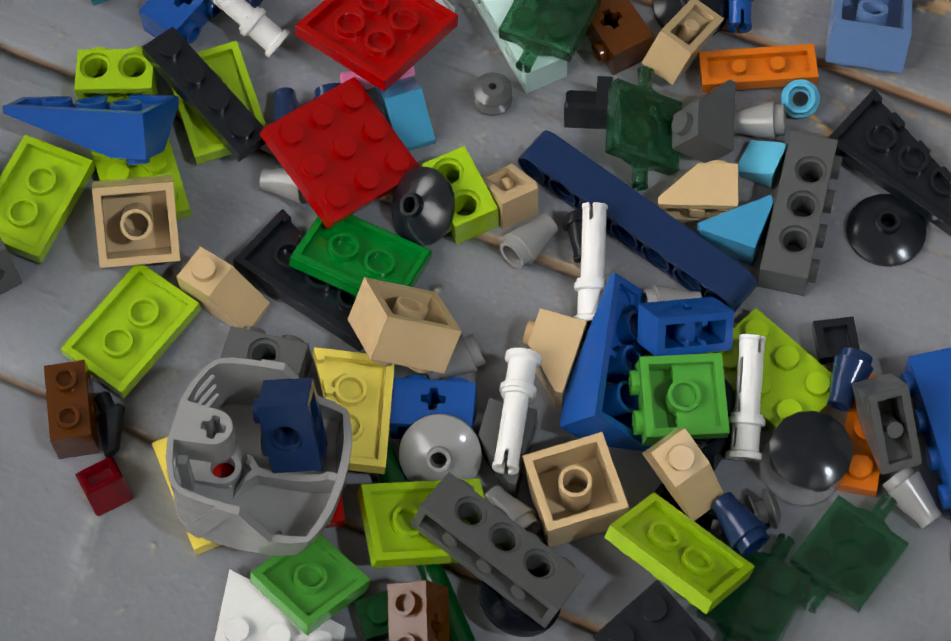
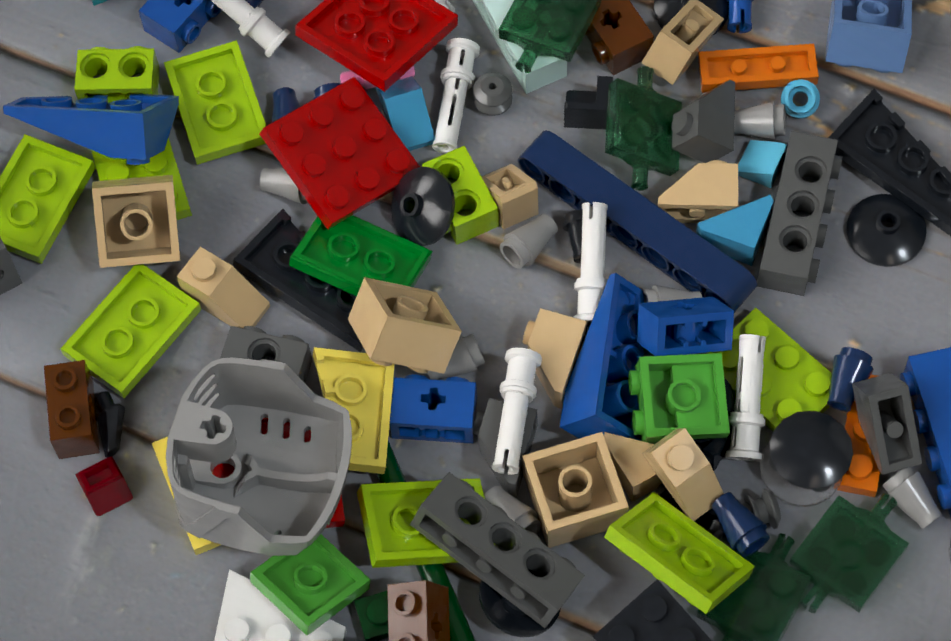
black plate [142,27,266,162] -> none
dark blue brick [252,378,328,473] -> none
light grey dish [399,413,482,482] -> none
black plate [812,316,860,364] -> none
none -> white pin [432,38,480,154]
none -> tan slope [604,432,663,502]

